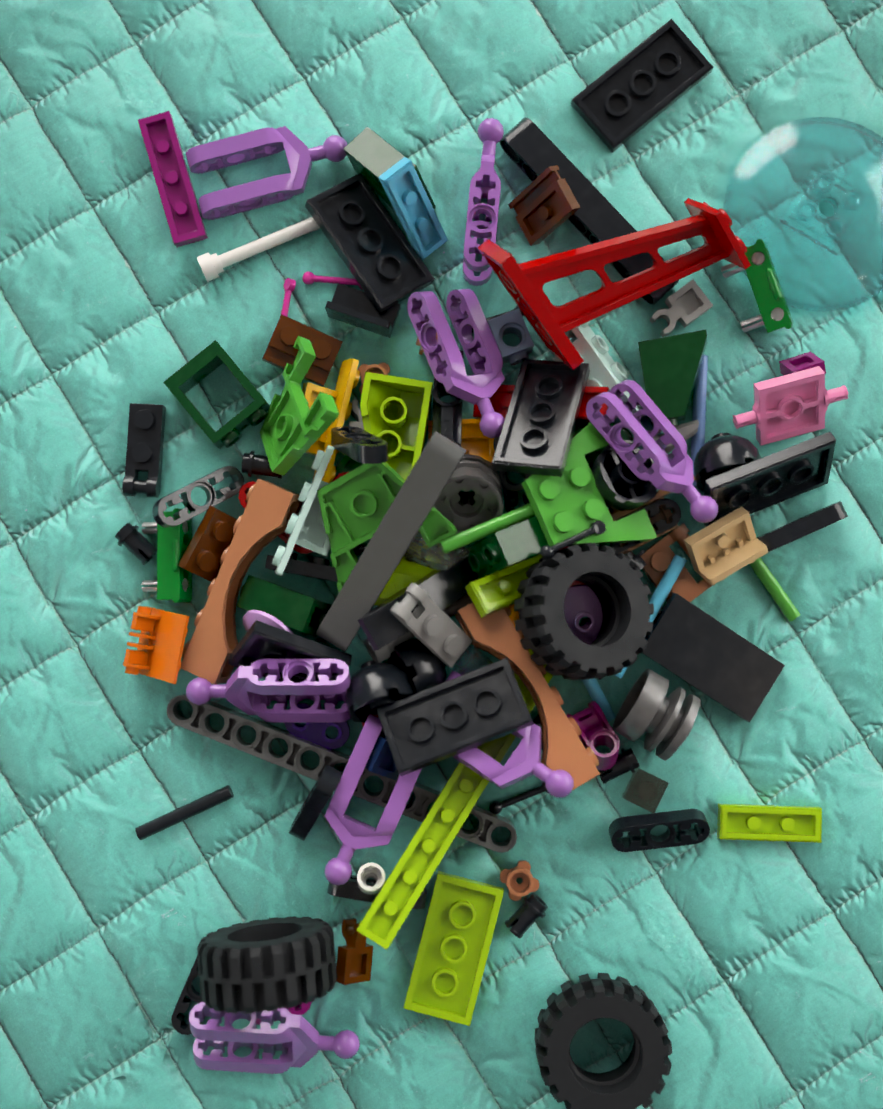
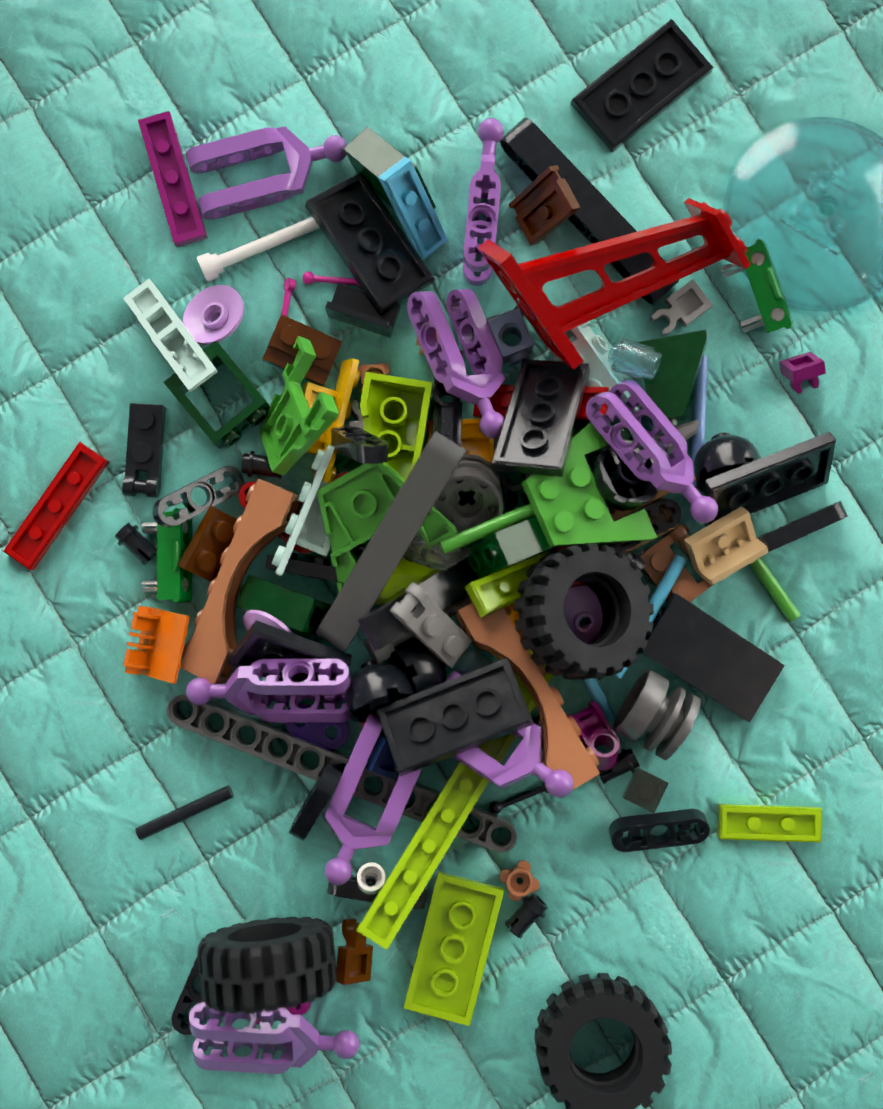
black hinge [540,521,606,559] -> none
bright pink plate [733,366,848,446] -> none
none -> red tile [3,442,109,571]
none -> light aqua slope [123,279,218,392]
none -> lavender dish [183,285,244,345]
none -> clear light blue brick [608,338,661,381]

